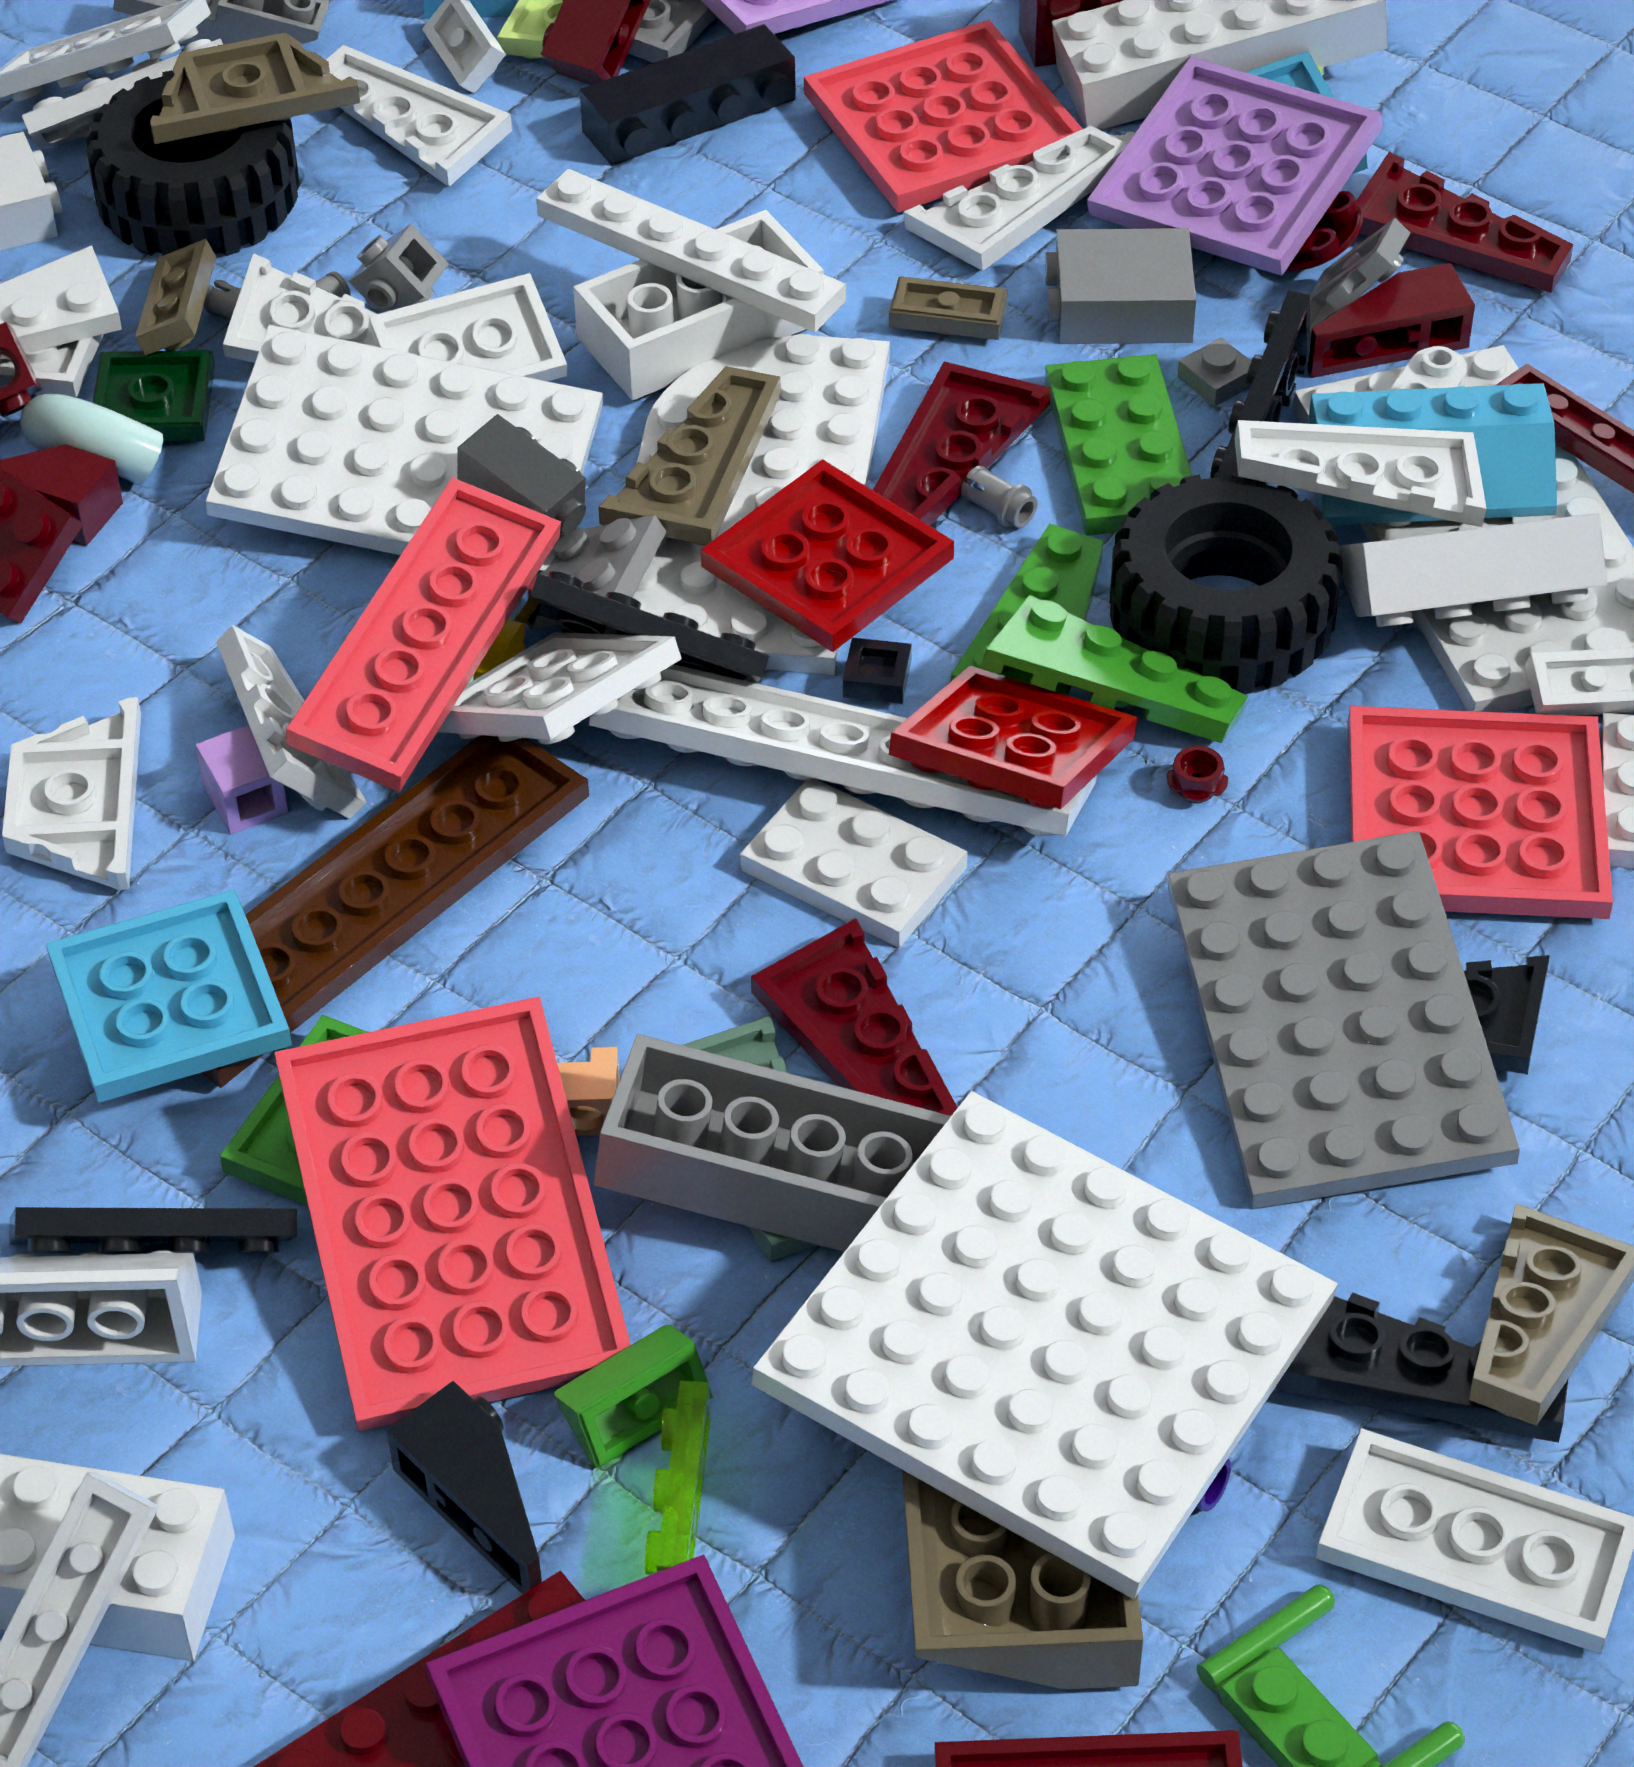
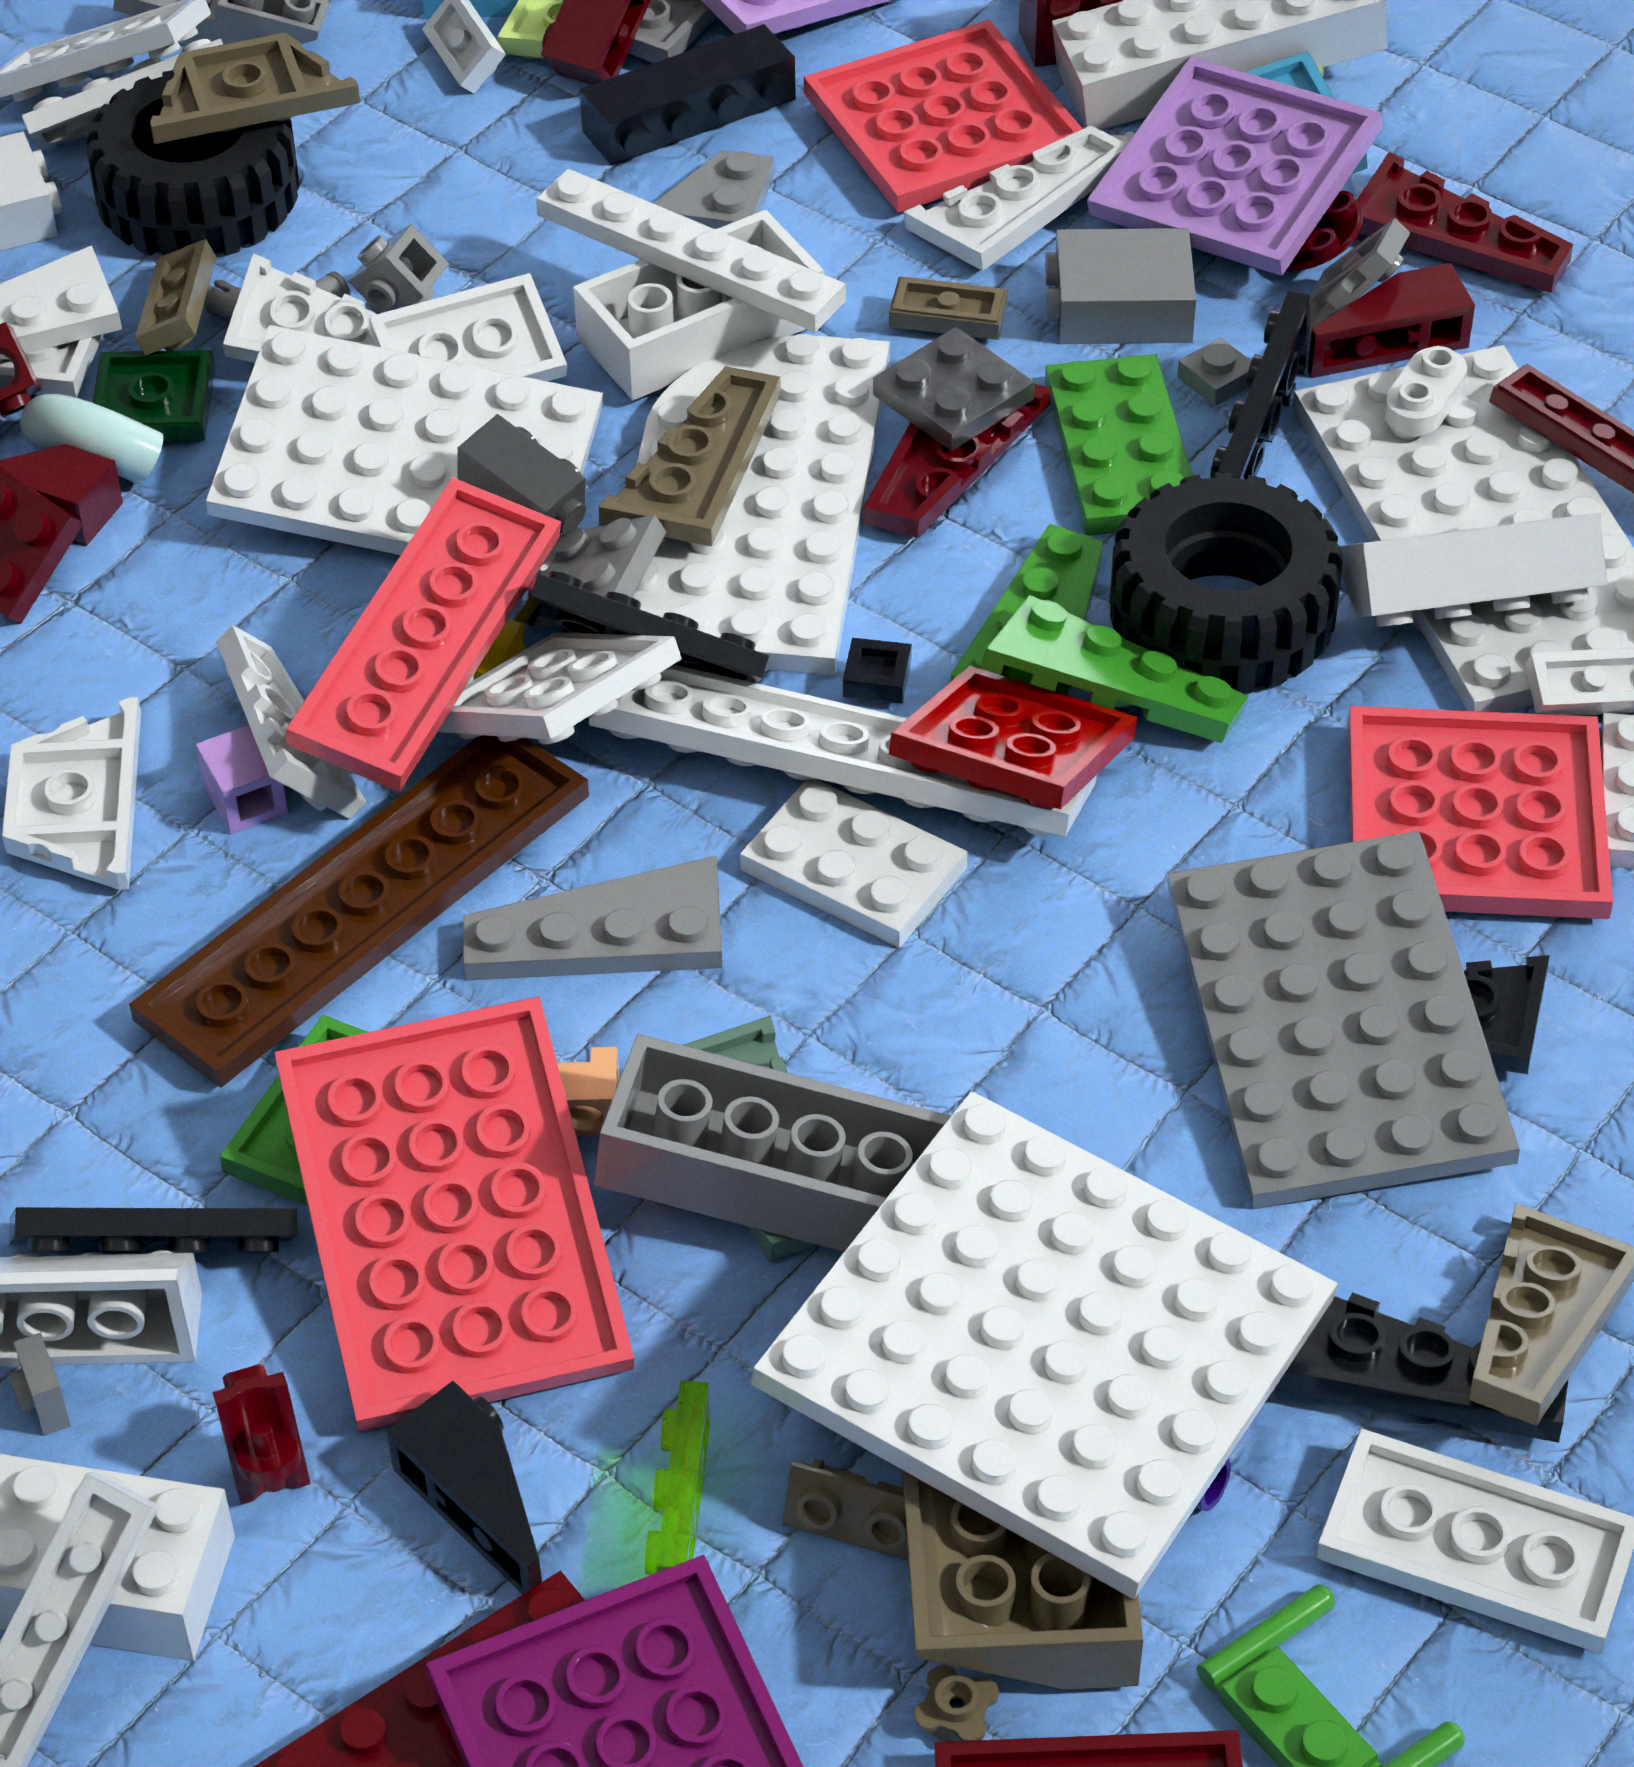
medium azure plate [46,889,292,1103] -> none
white wing [326,45,512,187] -> none
bright green slope [554,1325,713,1469] -> none
red plate [701,459,954,652] -> none
dark red wing [751,918,958,1116] -> none
light grey pin [961,466,1037,528] -> none
dark red plate [1167,746,1228,803] -> none
white wing [1235,420,1487,527] -> none
medium azure slope [1308,383,1557,525] -> none
none -> light grey plate [8,1332,71,1436]
none -> dark red hips [212,1364,311,1505]
none -> light grey wing [463,855,723,980]
none -> light grey wing [653,150,774,229]
none -> dark tan hinge [782,1459,908,1560]
none -> flat silver plate [873,327,1035,451]
none -> dark tan plate [914,1665,999,1742]

